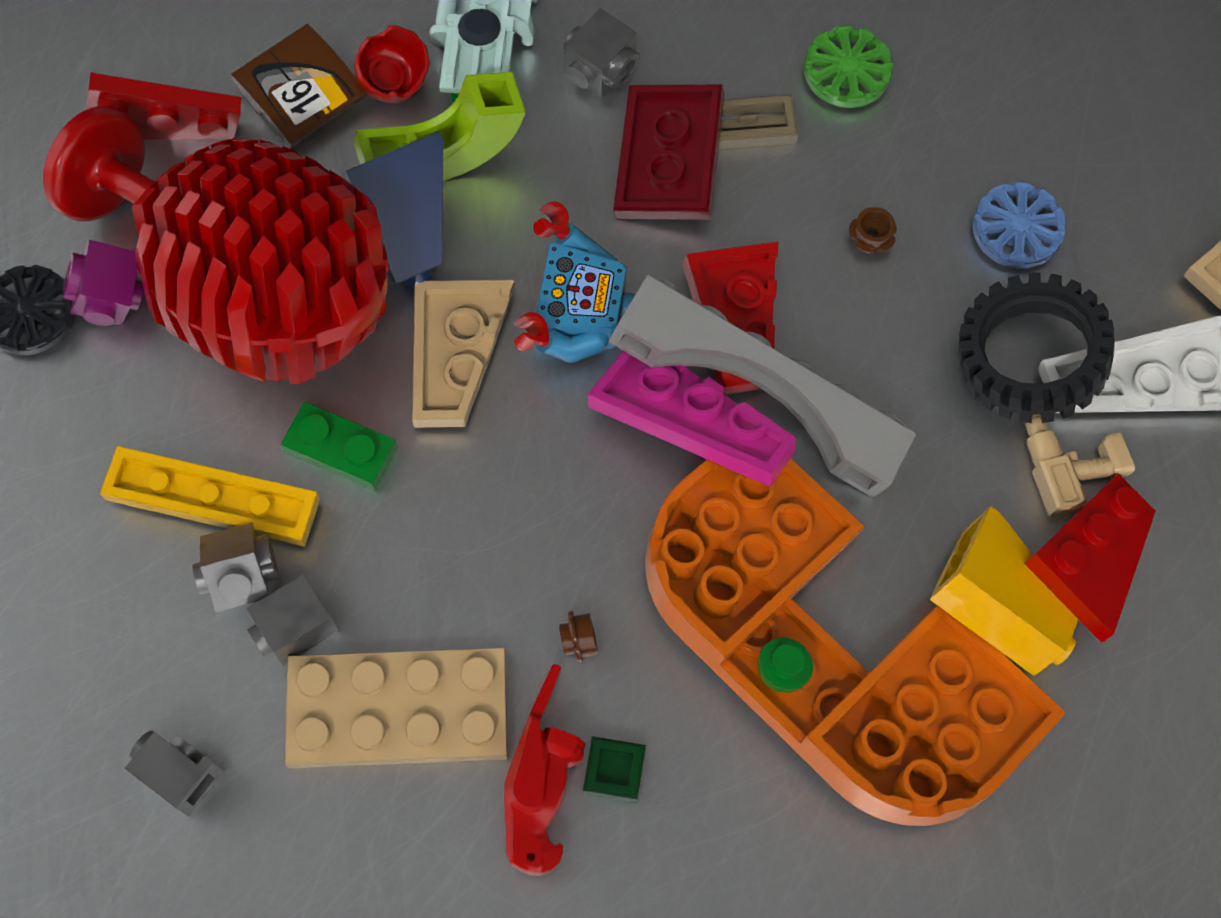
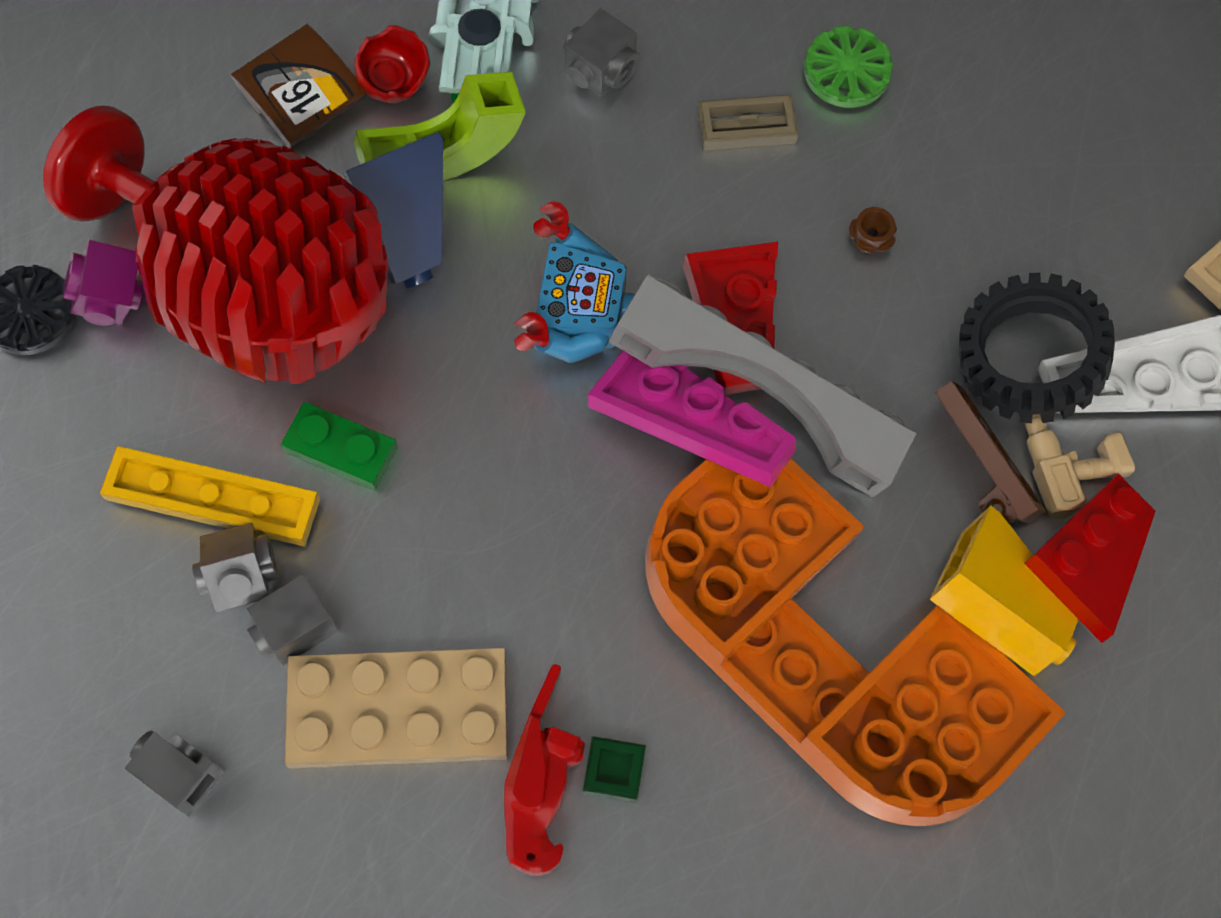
red wing [87,72,242,140] -> none
tan wing [412,280,515,428] -> none
reddish brown plate [559,611,598,663] -> none
dark red tile [613,84,725,220] -> none
green plate [757,638,813,693] -> none
medium blue wheel [973,182,1066,269] -> none
none -> reddish brown hinge [935,381,1048,524]

